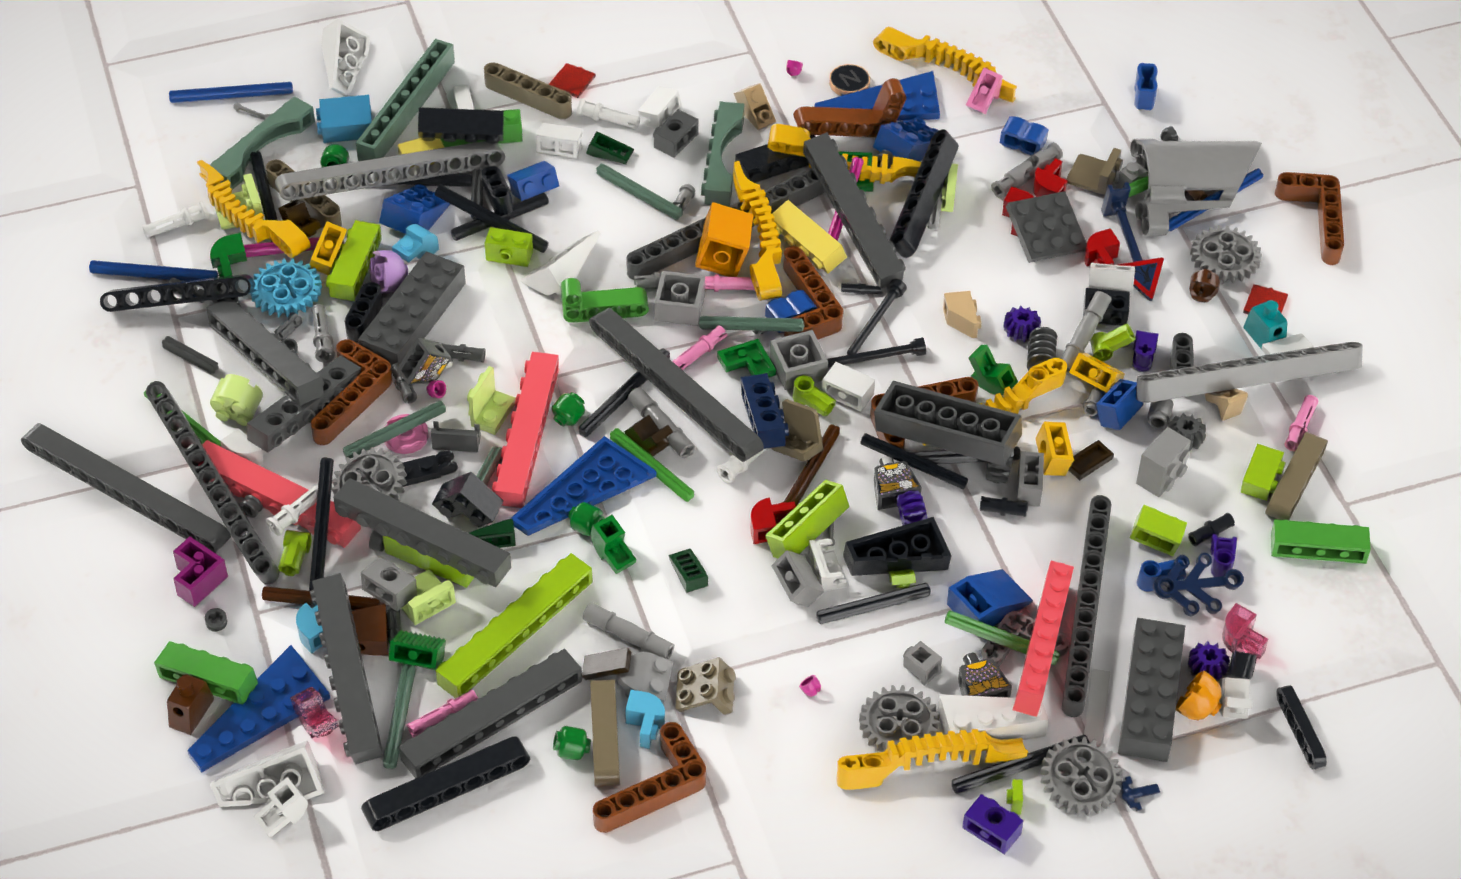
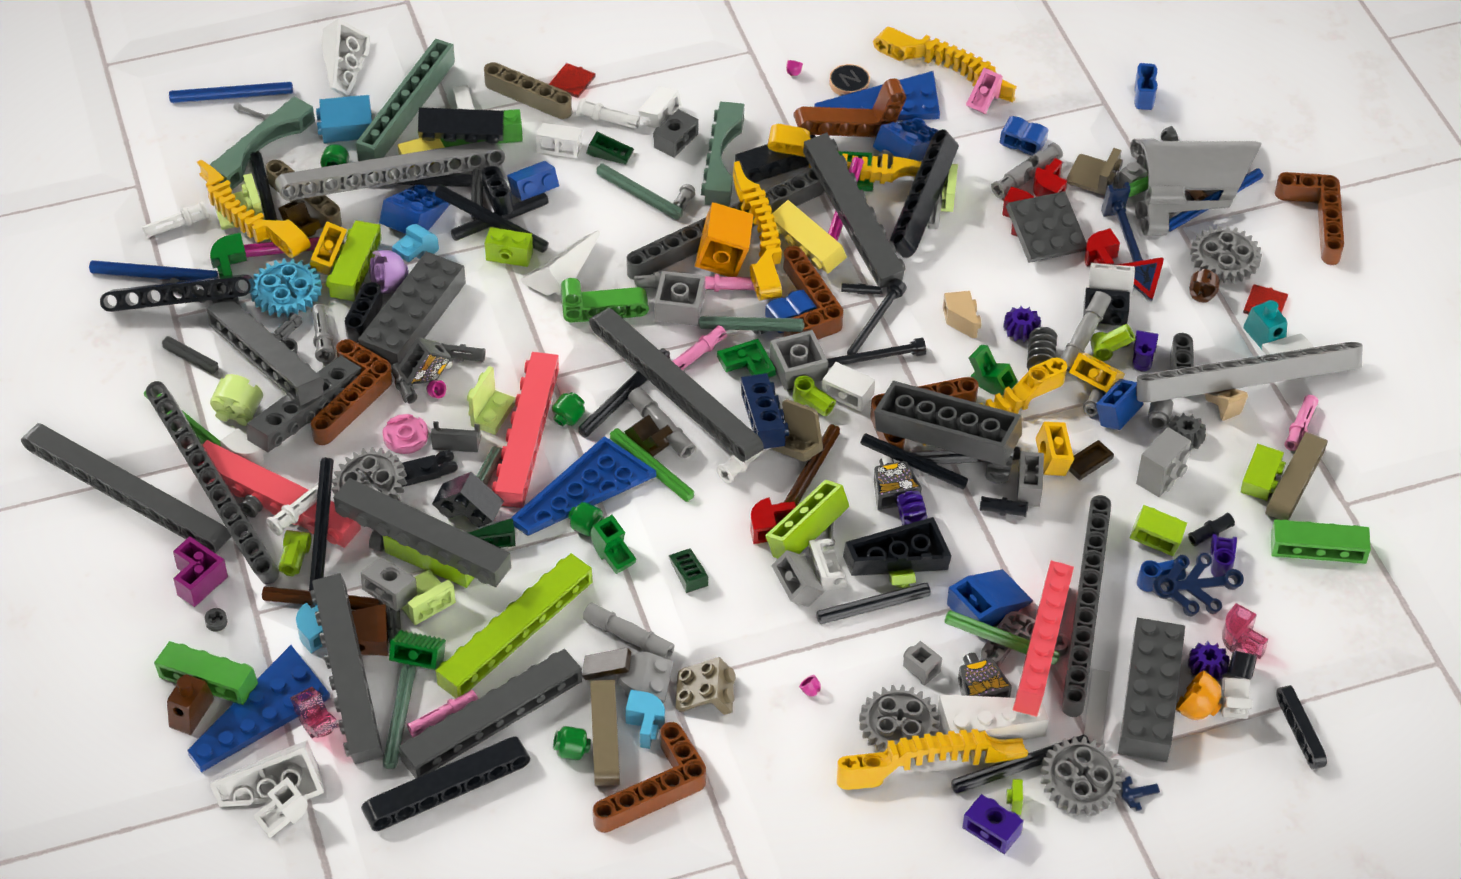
sand green axle [343,400,446,459] -> none
tan slope [733,83,776,130] -> none

